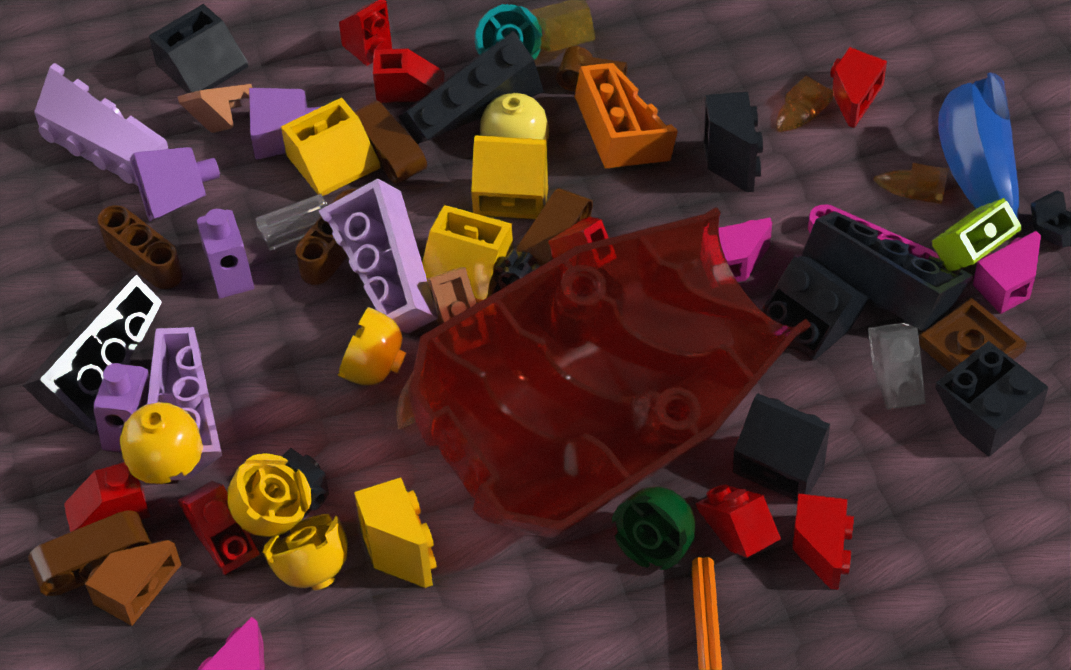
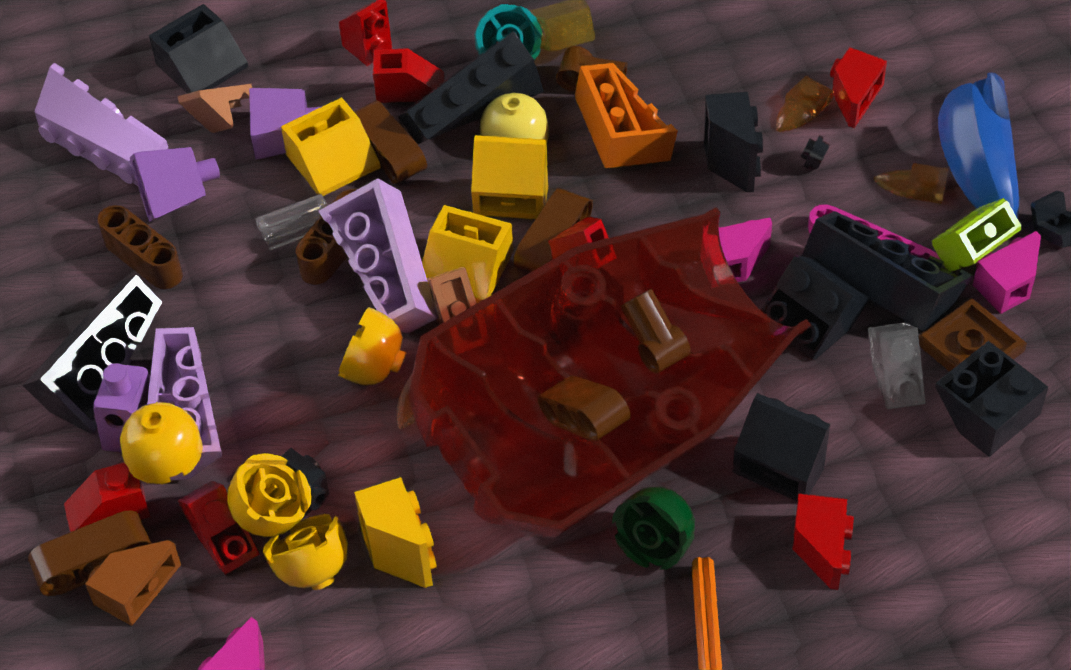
medium lavender torso [197,209,254,299] -> none
black gear [495,249,541,297] -> none
red slope [695,484,781,557] -> none
none -> reddish brown beam [537,375,630,441]
none -> reddish brown piece [620,289,691,374]
none -> black plate [800,135,830,169]

